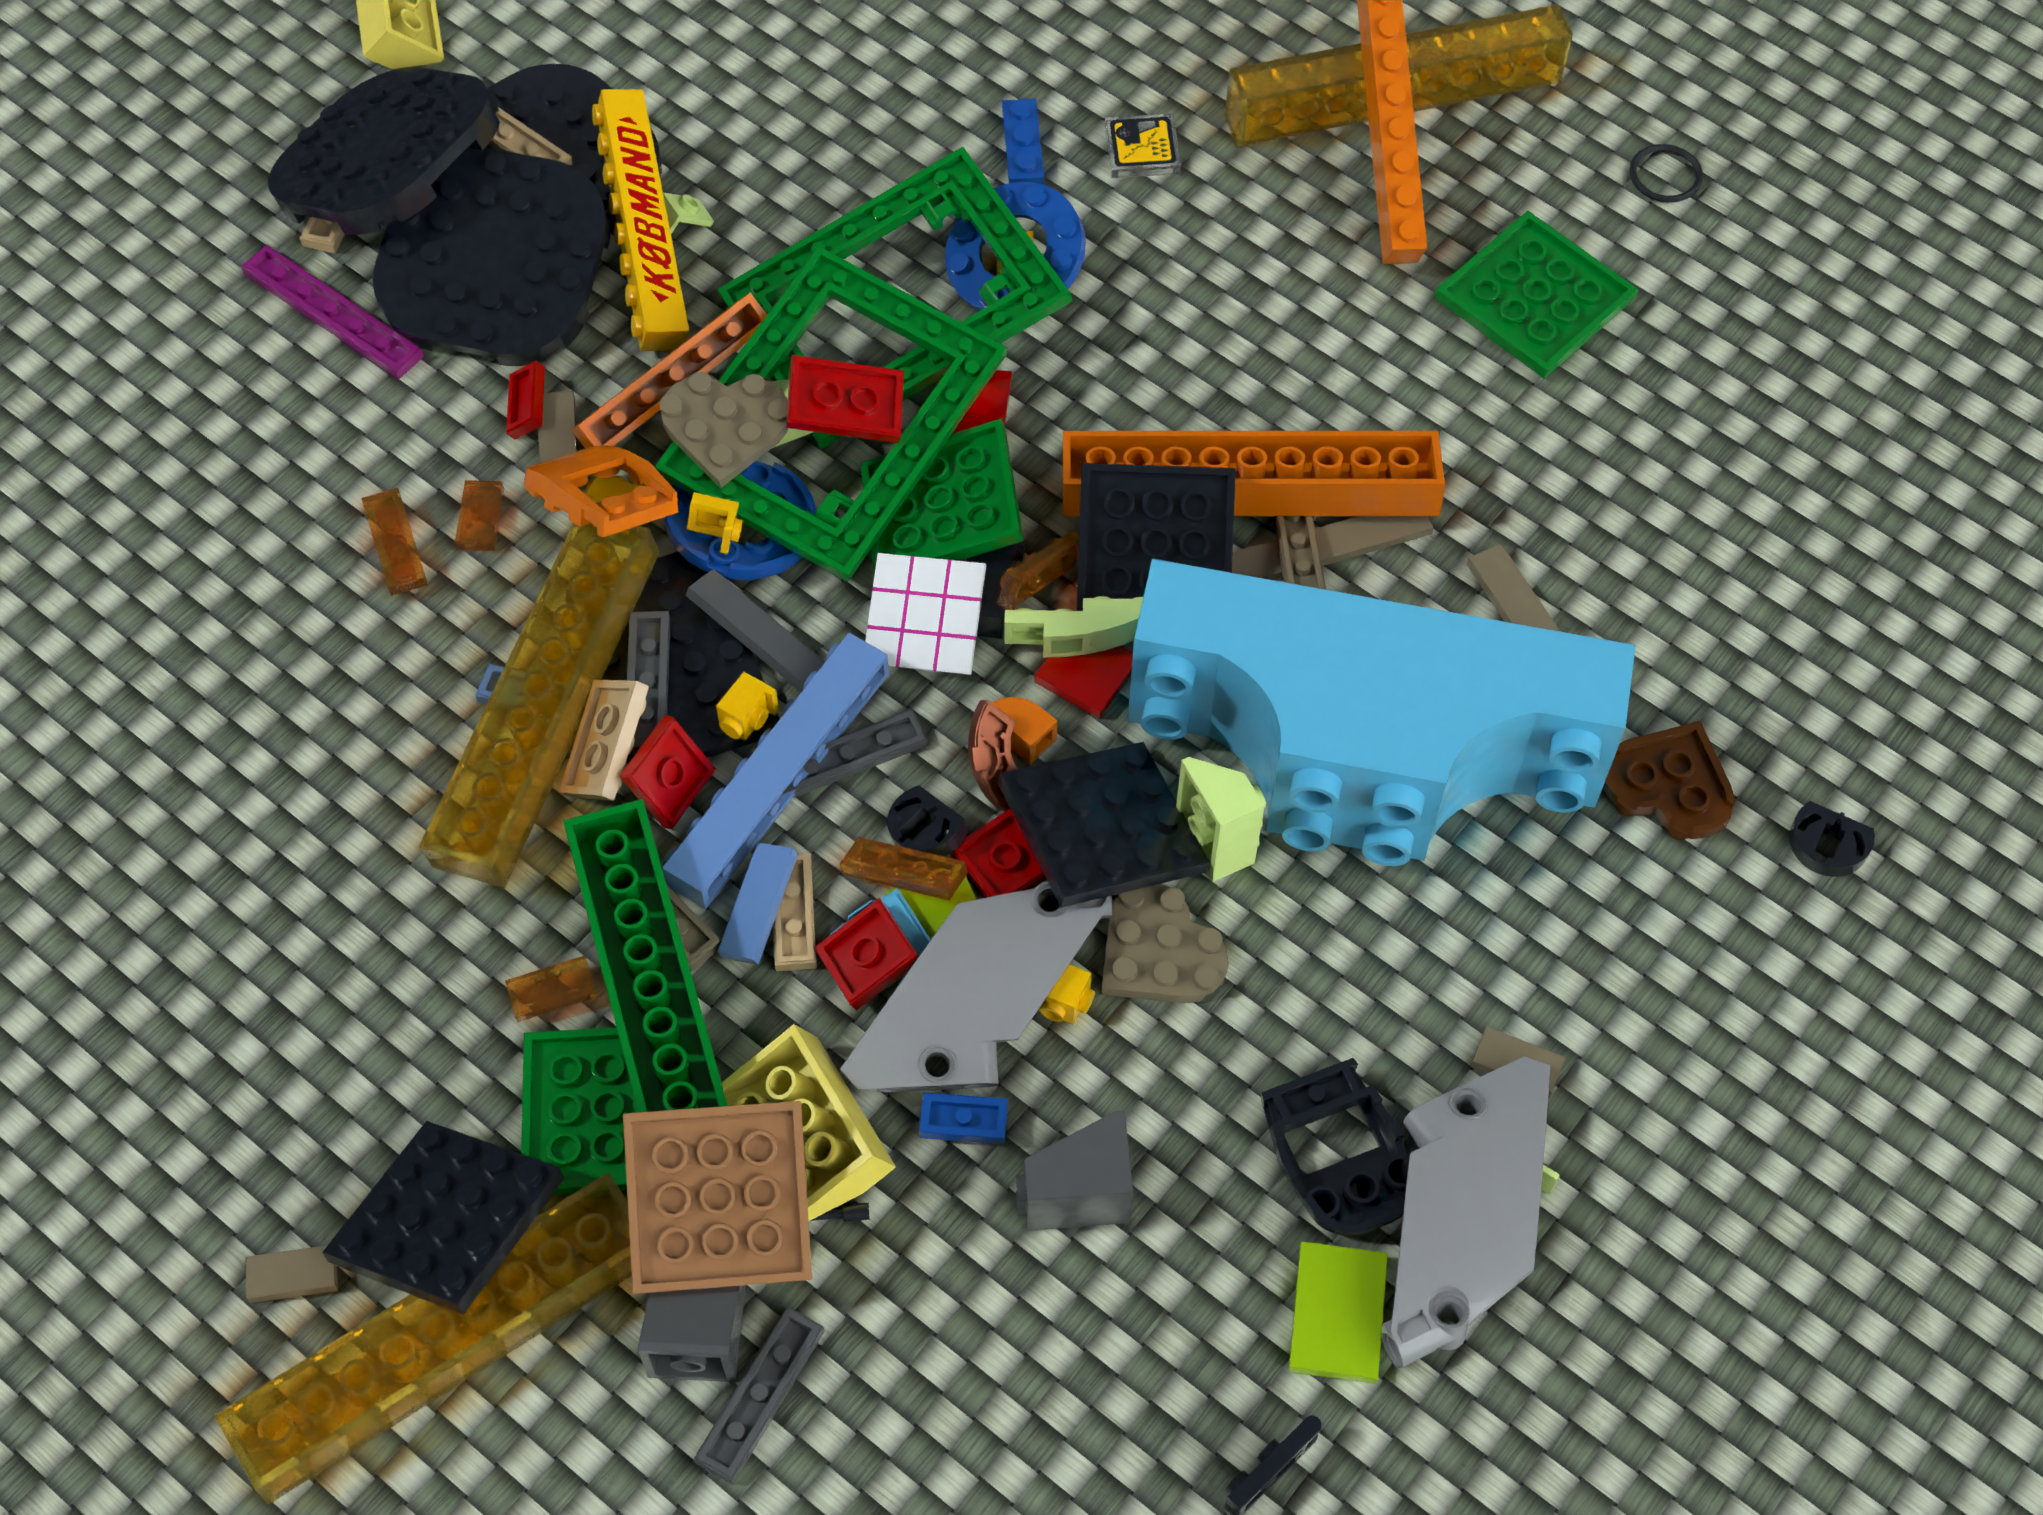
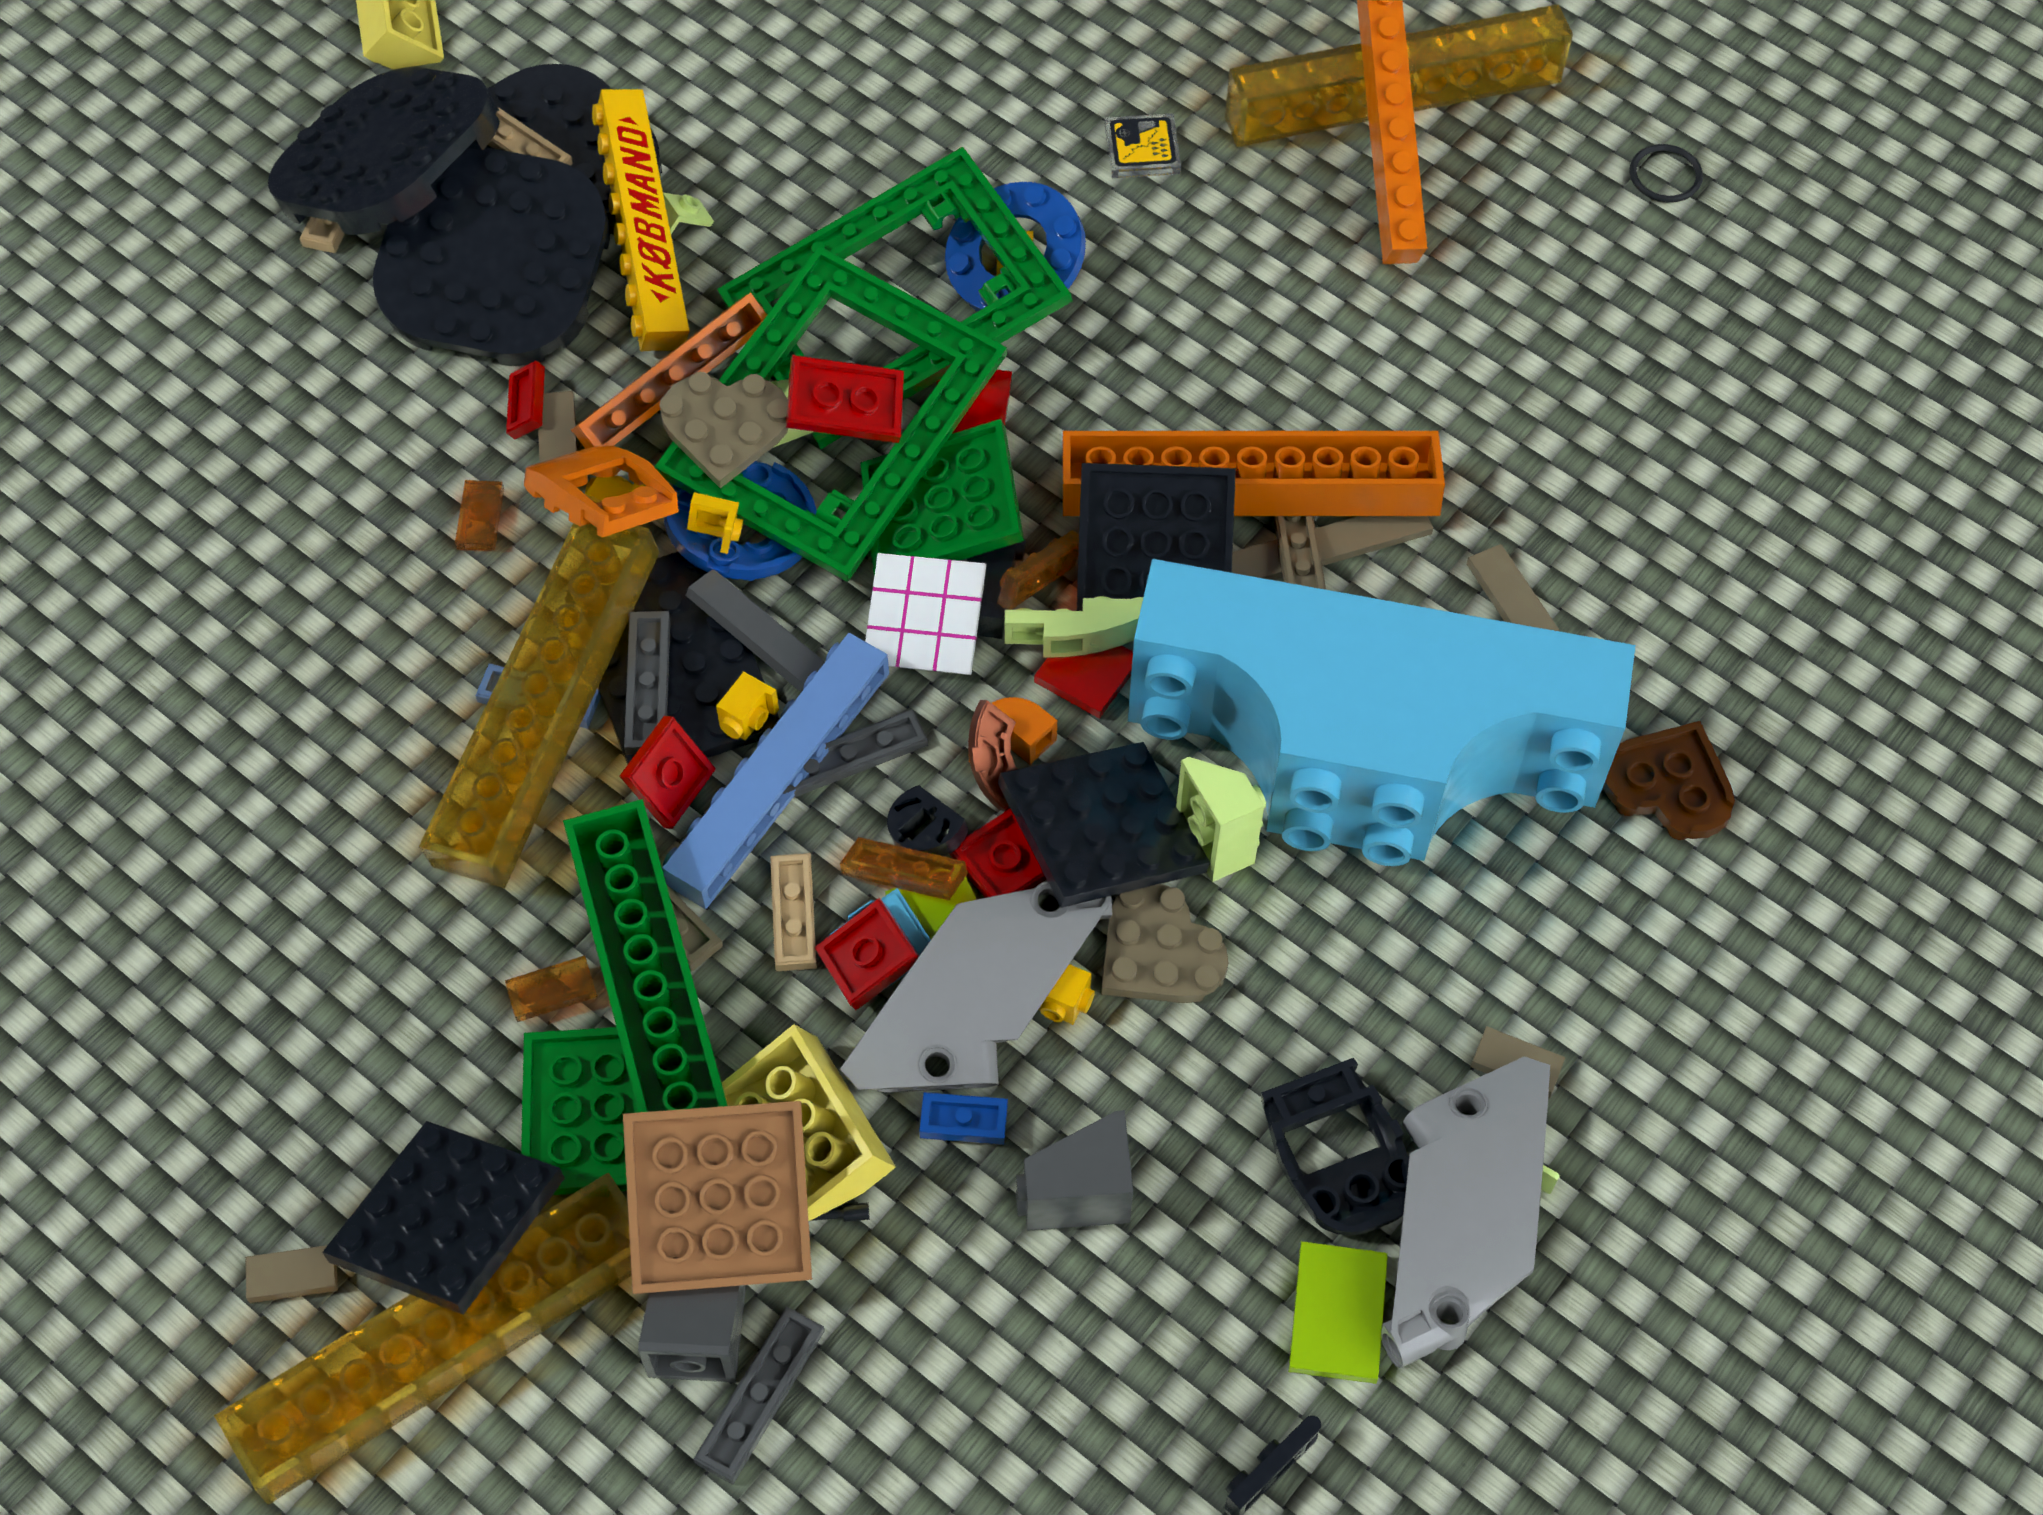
magenta tile [241,244,424,380] -> none
clear orange plate [361,488,428,596] -> none
tan plate [559,680,649,801] -> none
medium blue tile [717,842,798,965] -> none
blue plate [1002,99,1044,185] -> none
green plate [1434,211,1638,379] -> none
black piece [1789,801,1875,877] -> none

